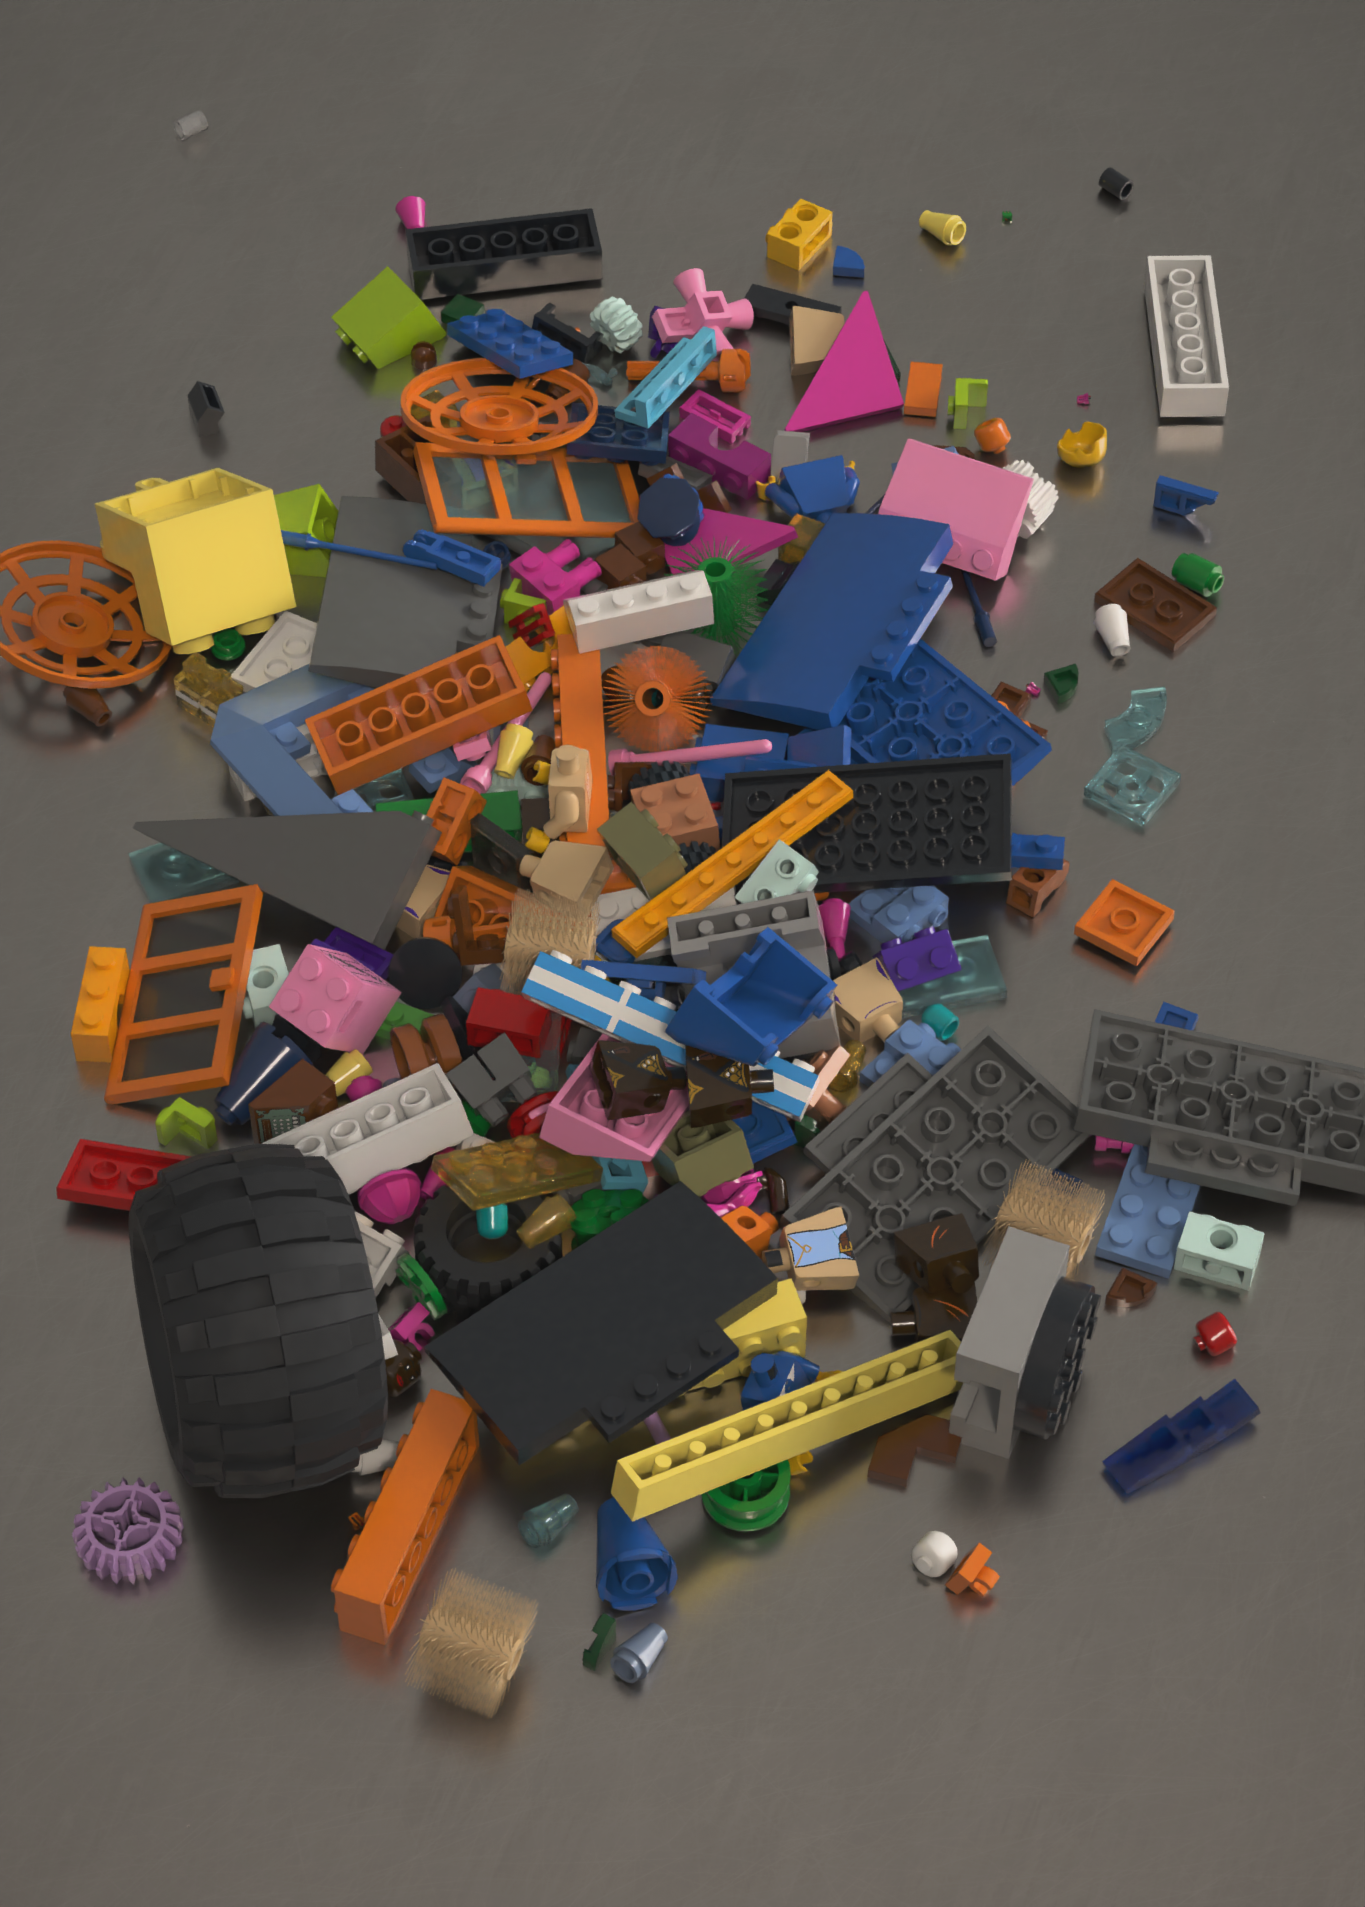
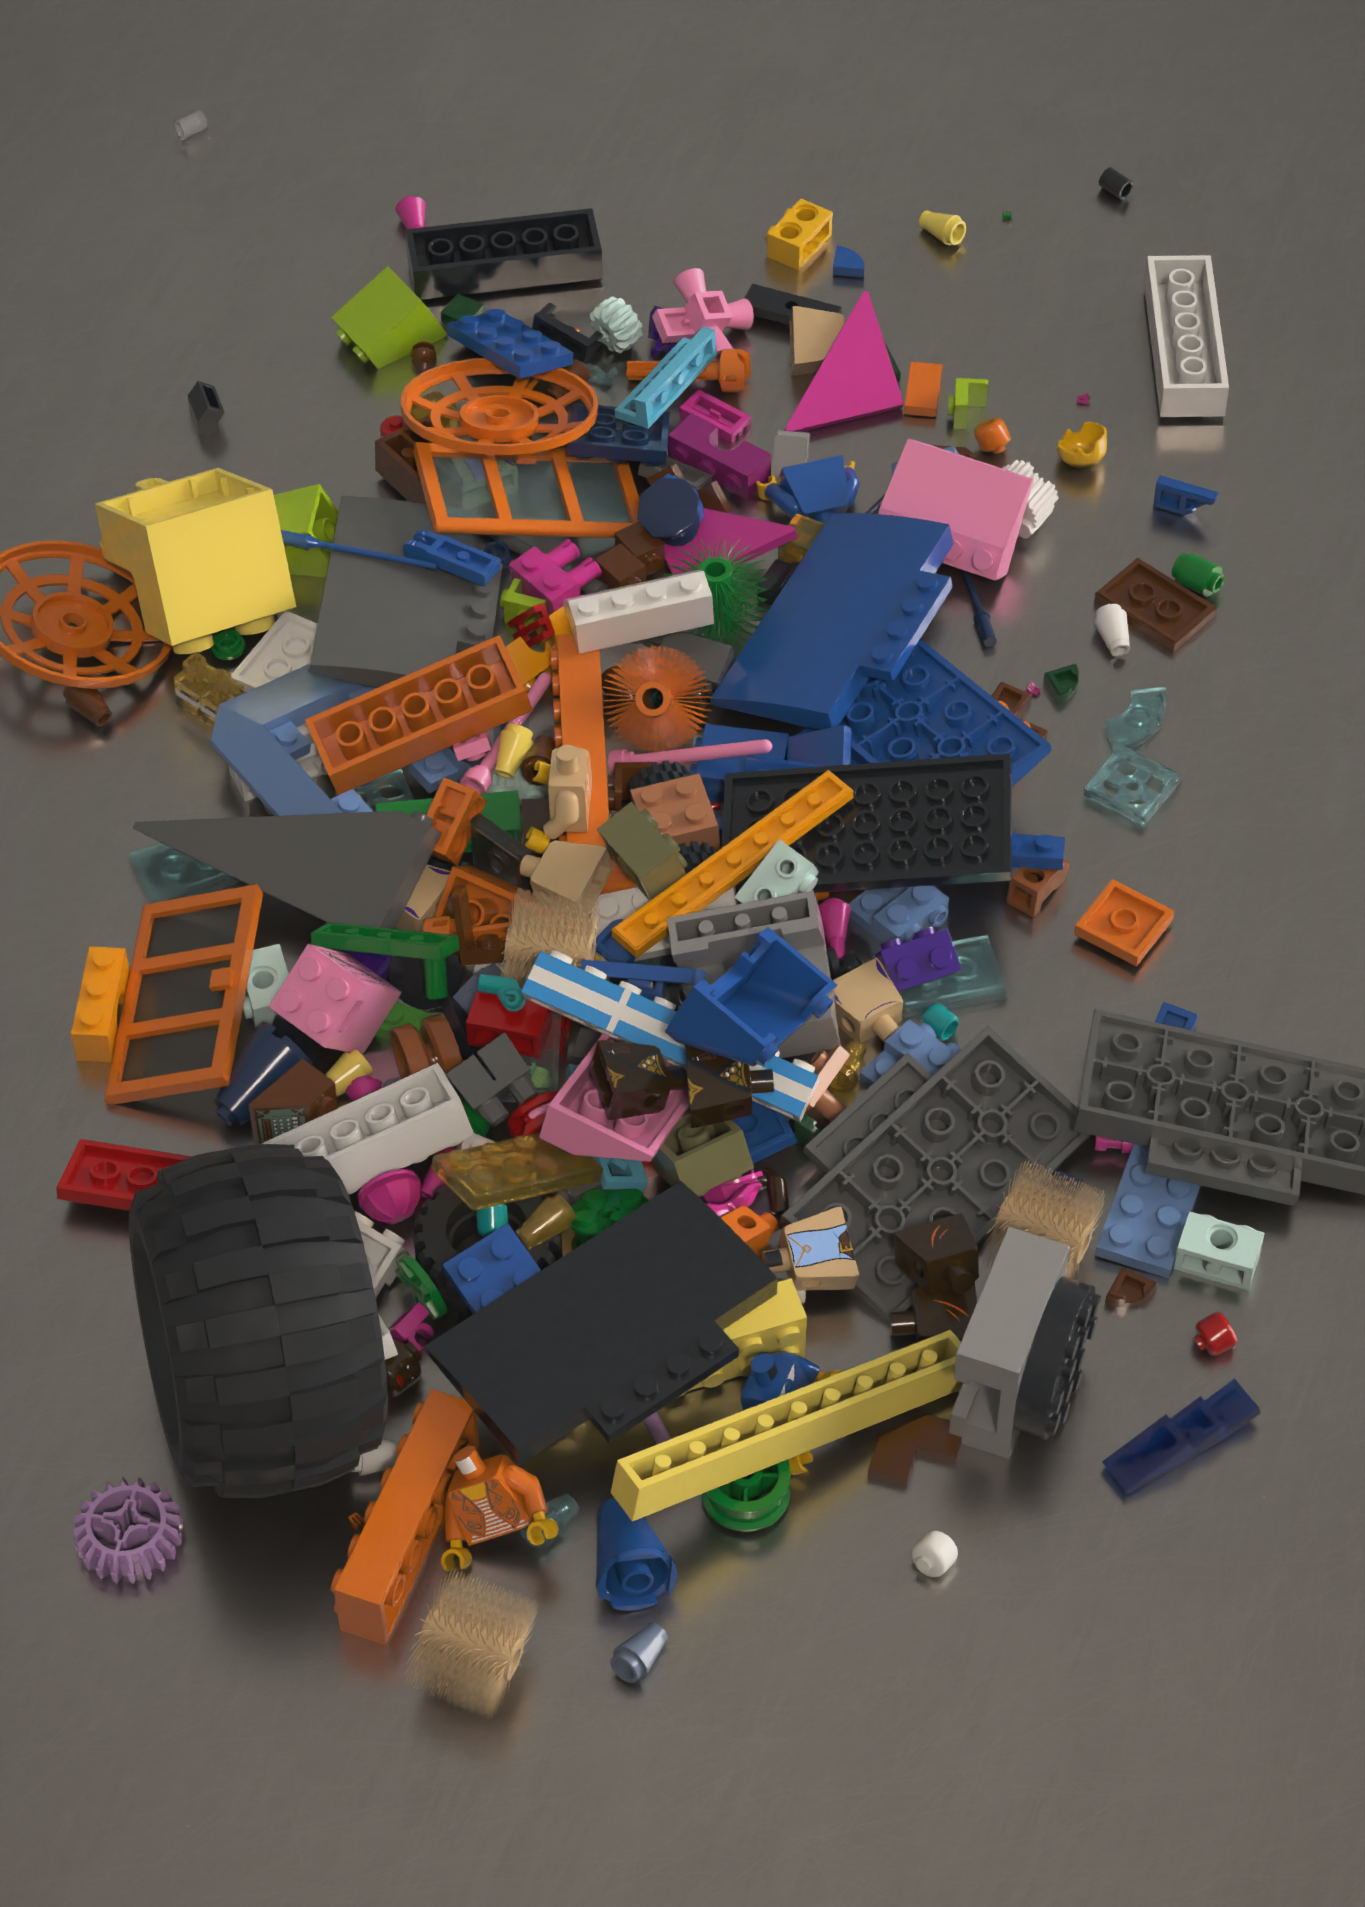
lime bracket [155,1097,218,1150] -> none
dark green tile [582,1613,616,1671] -> none
orange tile [945,1542,1000,1597] -> none
none -> green piece [311,922,459,999]
none -> orange torso [441,1446,559,1572]
none -> blue plate [442,1223,541,1314]
none -> teal arm [478,974,526,1011]

